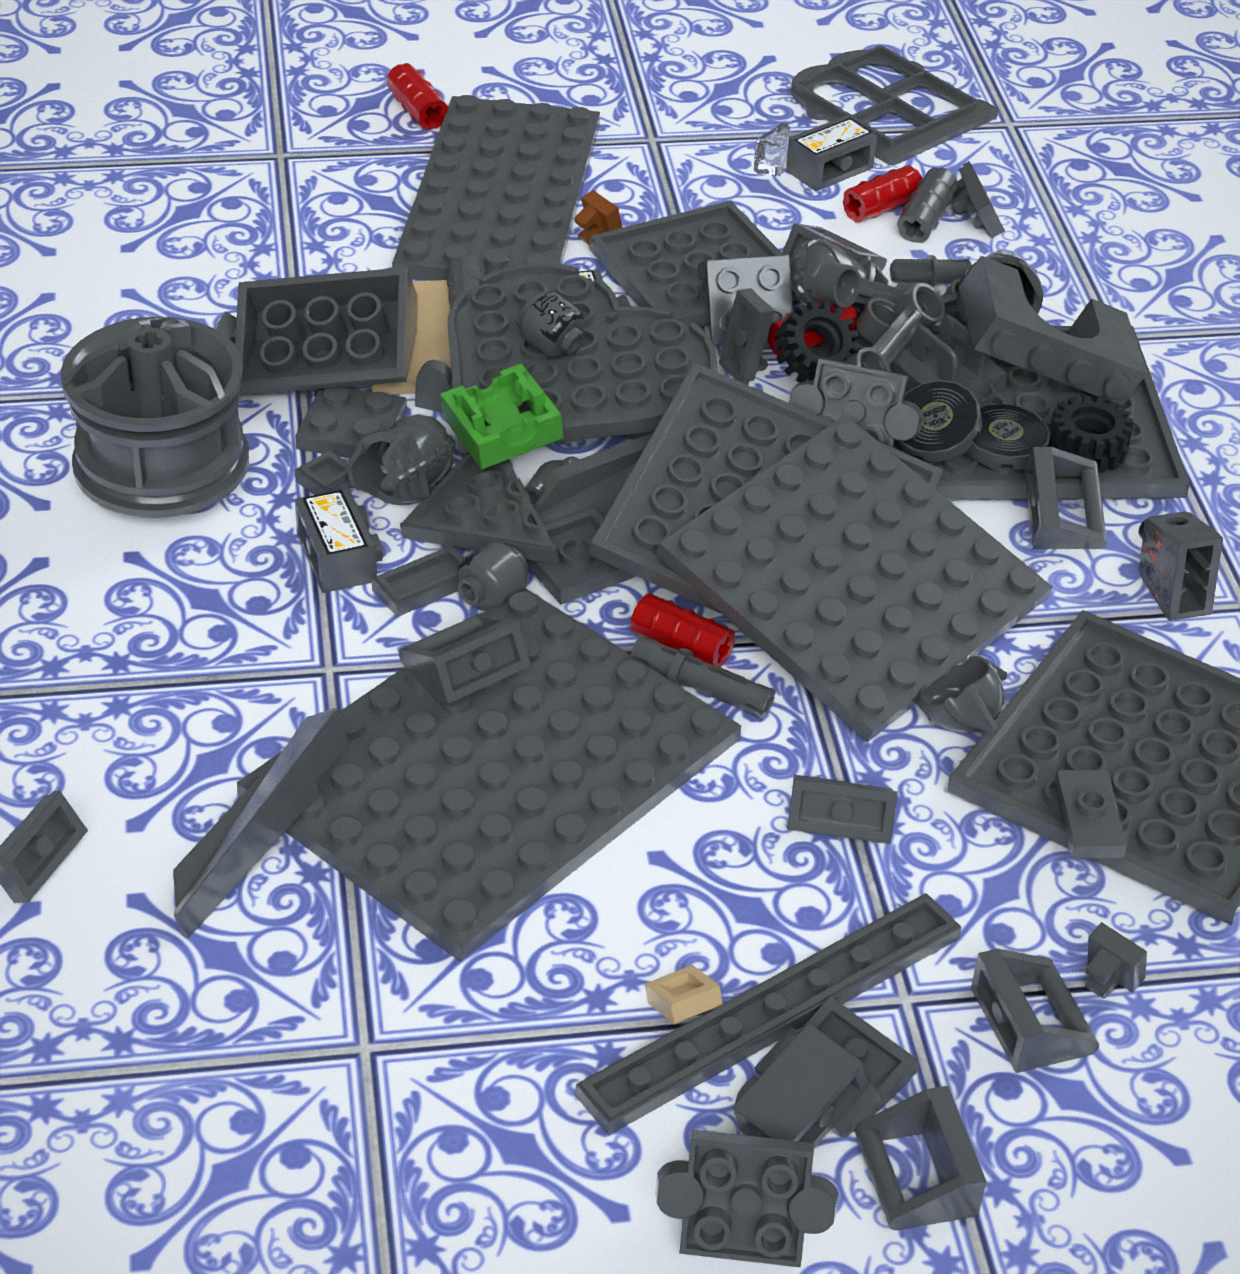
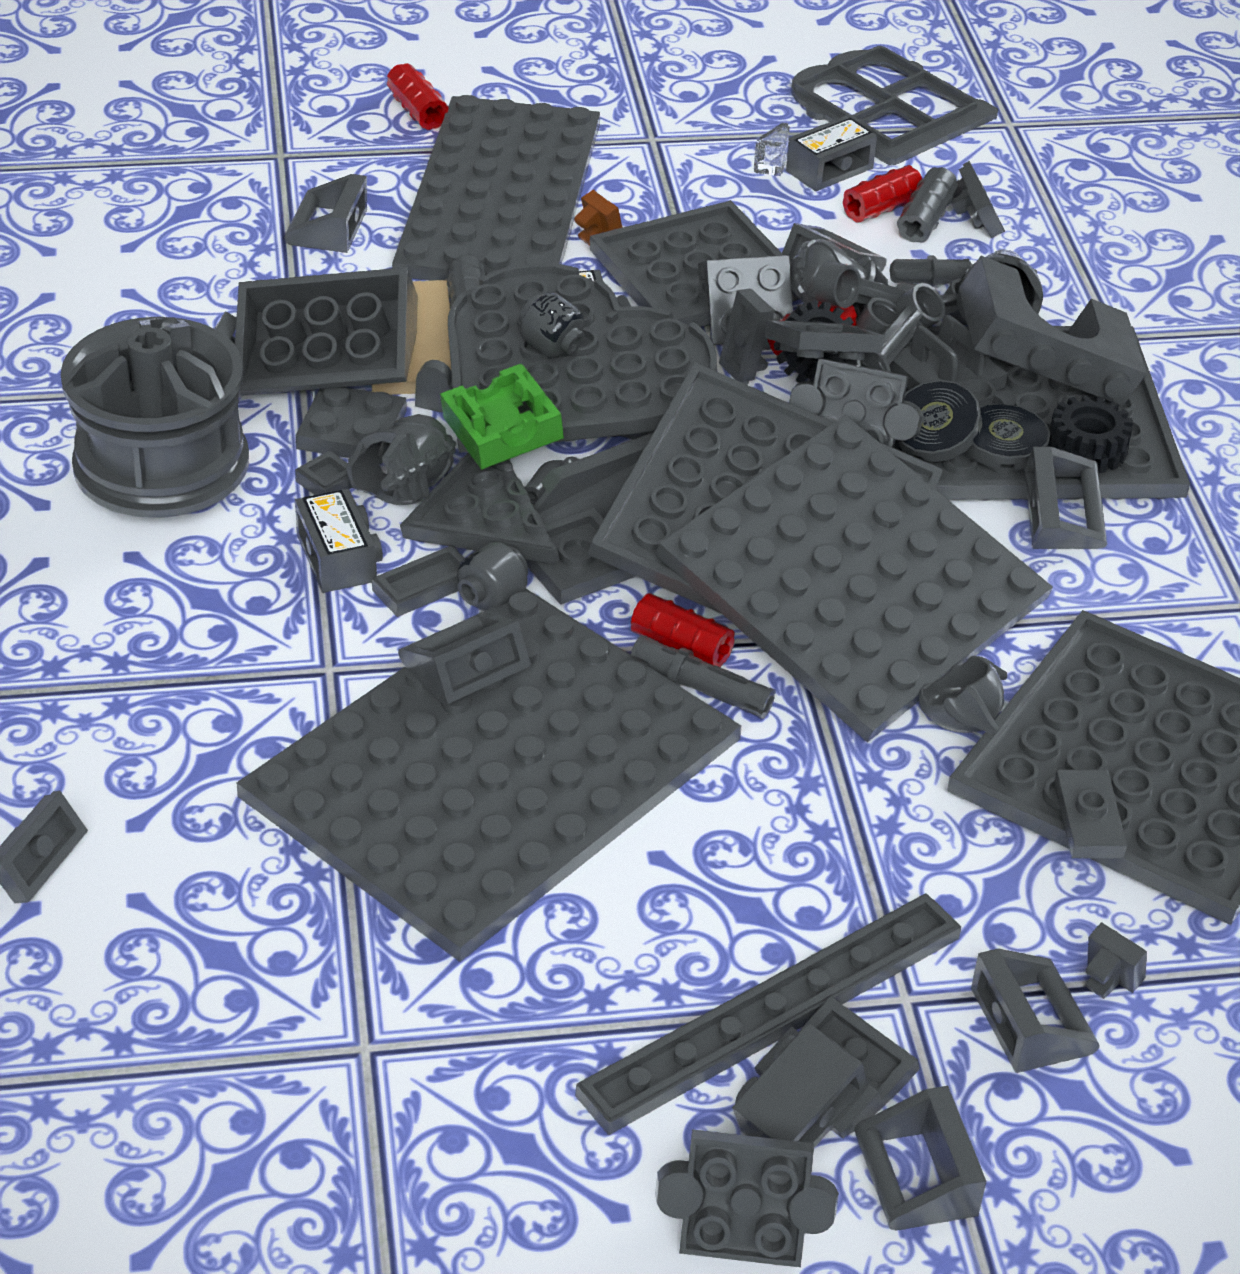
dark grey wedge [173,708,349,939] -> none
tan tile [645,965,723,1024] -> none
dark grey plate [787,774,898,844] -> none
dark grey torso [1138,512,1223,621] -> none
none -> dark grey tile [284,174,368,253]
none -> dark grey plate [765,320,884,360]

